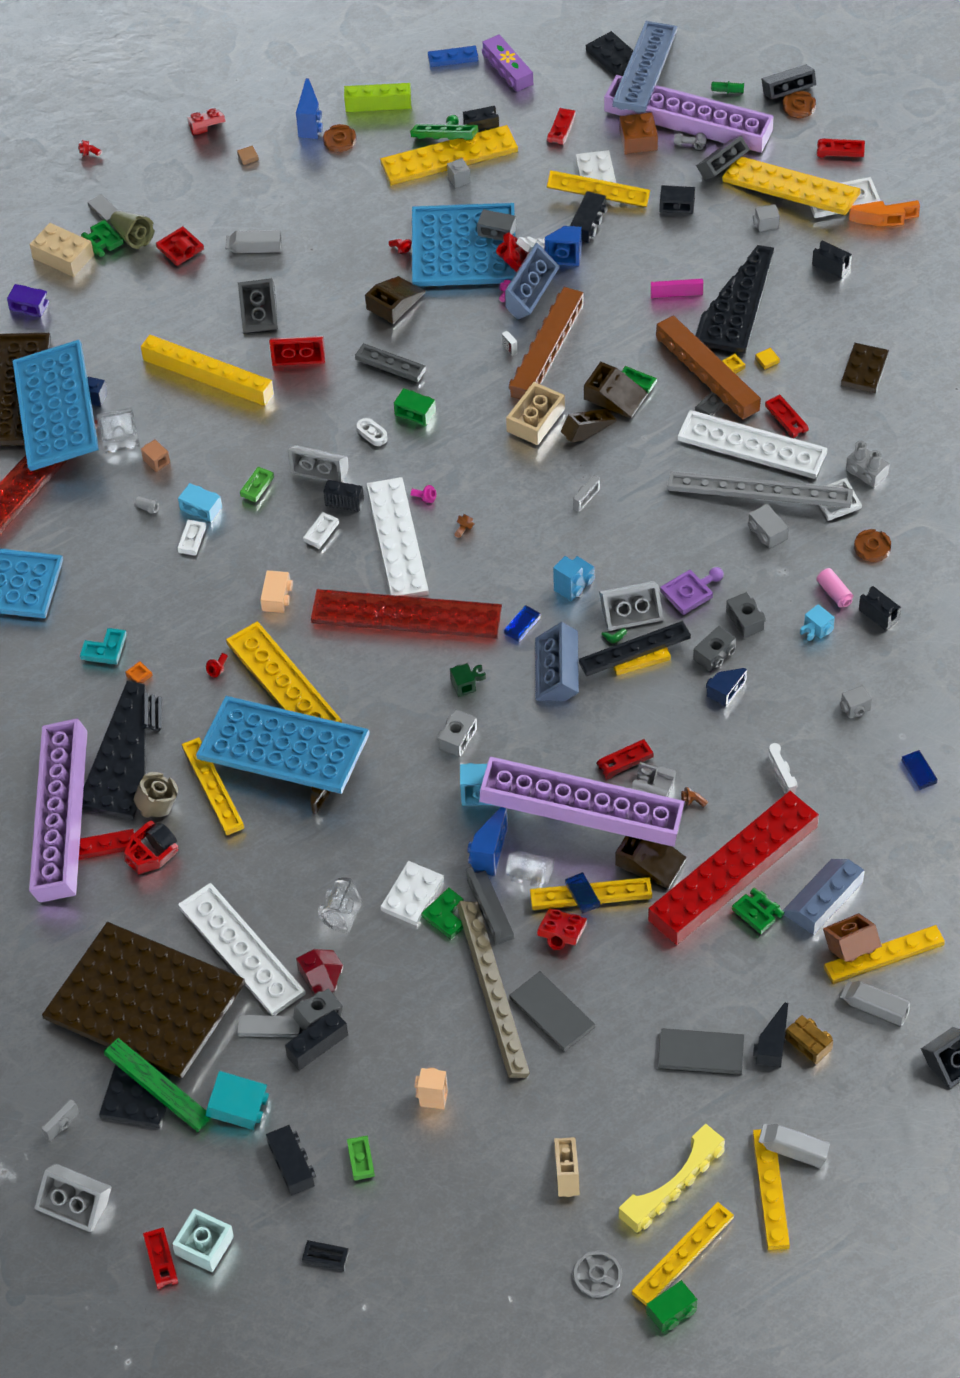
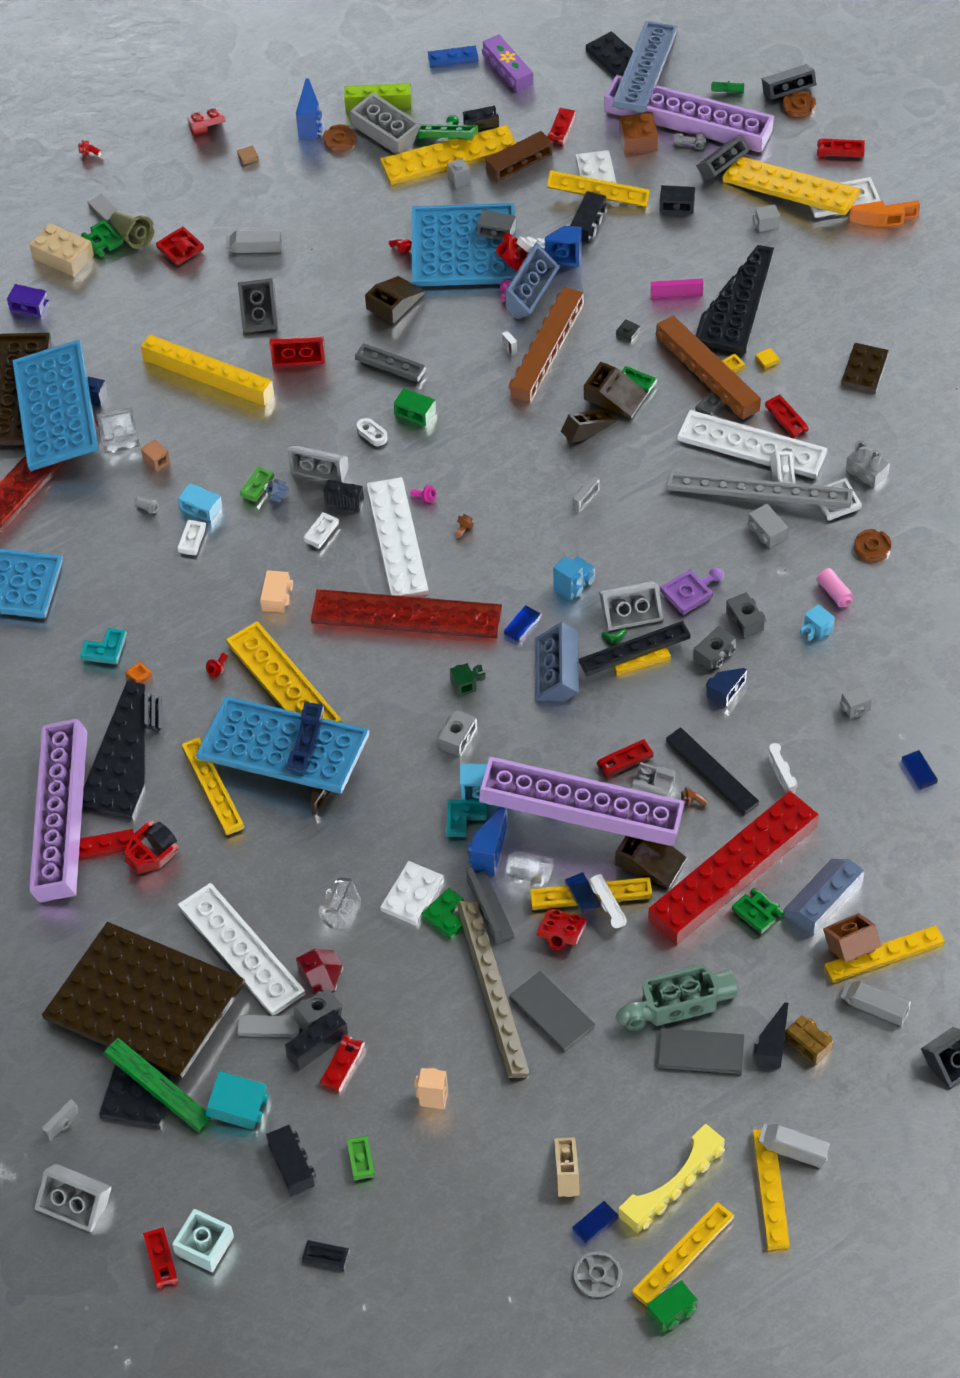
dark tan brick [134,772,178,818] -> none
tan brick [506,382,565,445] -> none
black brick [812,240,852,279] -> none
black brick [859,586,901,631] -> none
none -> sand blue gear [266,479,289,502]
none -> dark blue slope [286,702,324,772]
none -> red plate [320,1034,365,1093]
none -> light grey slope [350,93,421,154]
none -> teal plate [446,799,487,837]
none -> reddish brown brick [485,131,553,182]
none -> clear blue tile [572,1201,619,1244]
none -> white plate [590,874,627,928]
none -> pearl dark grey plate [616,319,640,342]
none -> sand green brick [616,965,738,1031]
none -> black tile [666,727,759,815]
none -> white slope [770,451,796,483]

